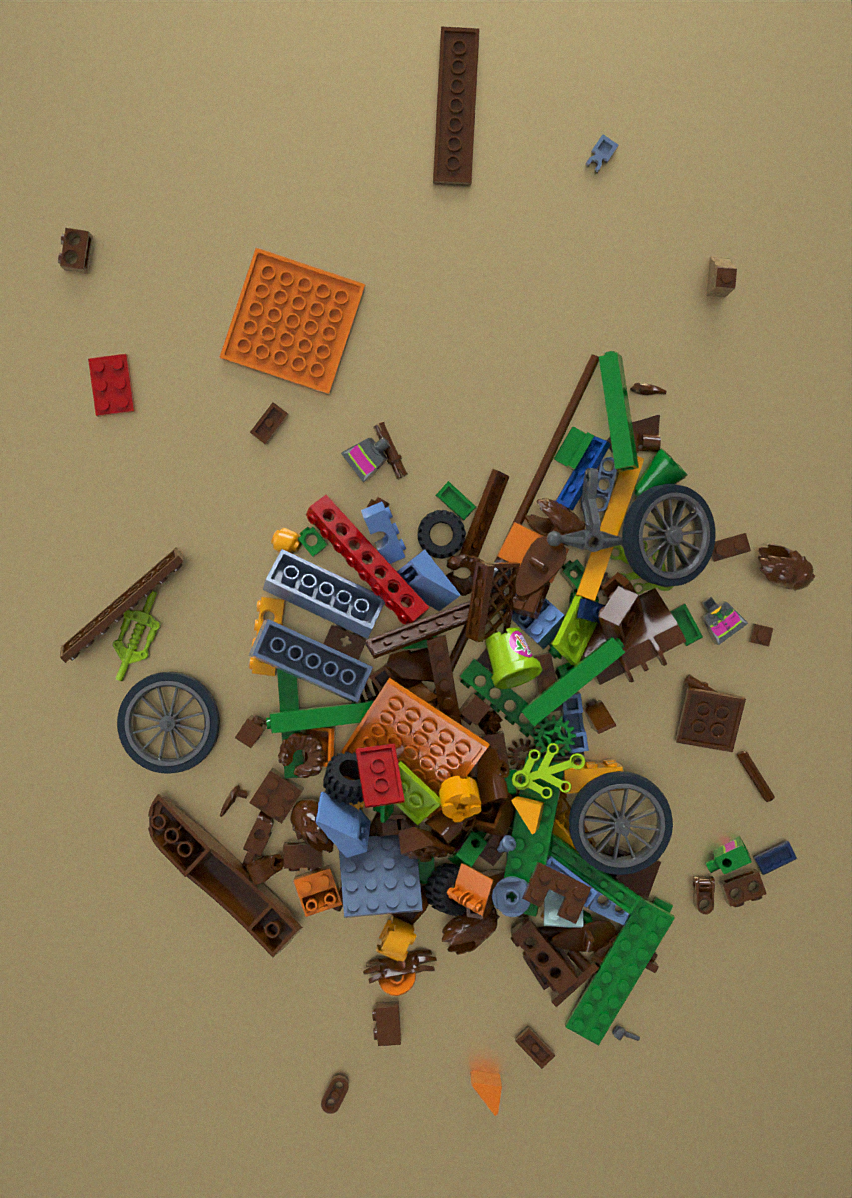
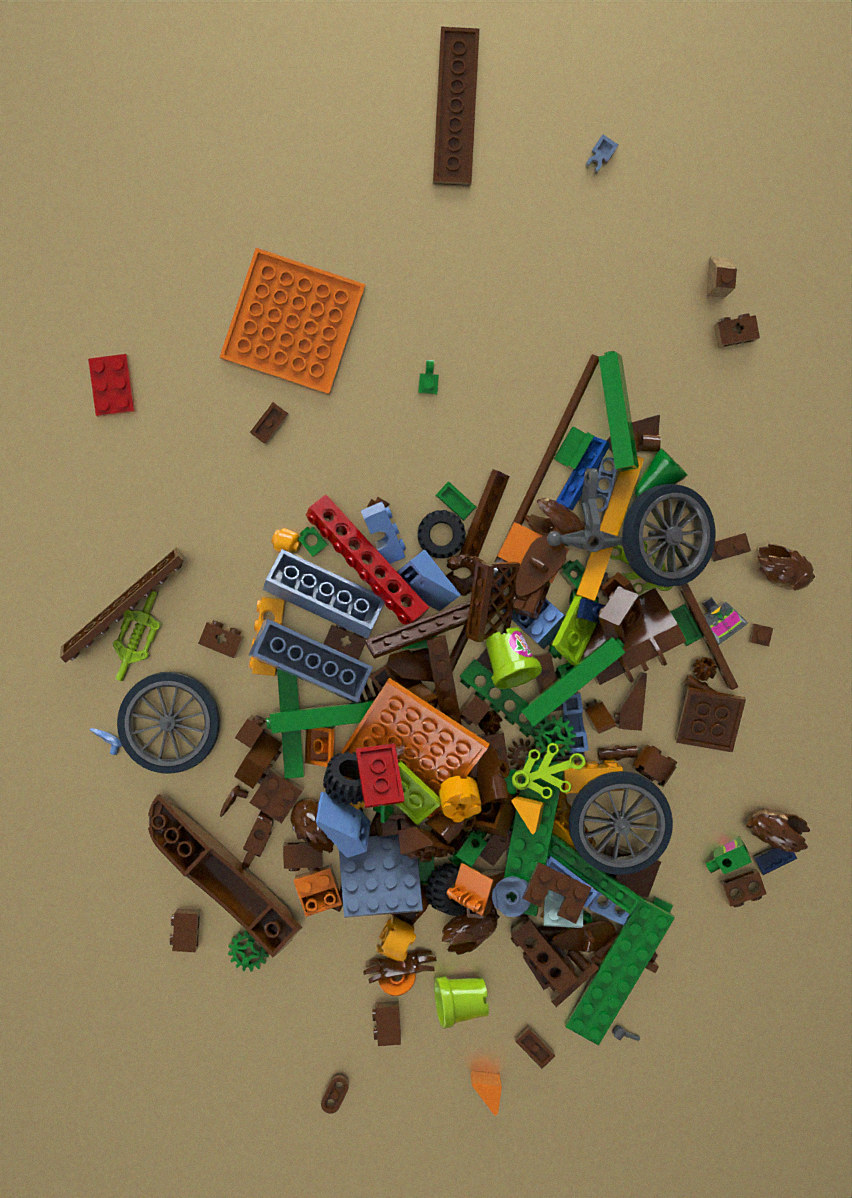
reddish brown brick [58,228,93,273] -> none
reddish brown piece [247,854,284,885] -> none
reddish brown piece [278,732,326,778] -> none
dark grey torso [341,437,390,482] -> none
reddish brown pin [373,422,408,479] -> none
sand blue hair [497,835,516,853] -> none
reddish brown bar [630,383,667,395] -> none
reddish brown piece [693,876,715,914] -> none
reddish brown axle [737,750,775,802] -> none
none -> medium blue bar [90,728,122,755]
none -> reddish brown brick [170,909,200,953]
none -> reddish brown brick [198,620,245,658]
none -> green gear [228,929,269,972]
none -> reddish brown brick [234,731,282,789]
none -> green plate [418,360,439,395]
none -> lime piece [434,976,489,1029]
none -> reddish brown pin [598,745,638,761]
none -> reddish brown slope [614,672,647,731]
none -> reddish brown brick [631,745,677,787]
none -> reddish brown tile [679,583,738,690]
none -> reddish brown gear [692,657,717,681]
none -> reddish brown brick [714,313,760,348]
none -> reddish brown head [746,809,810,853]

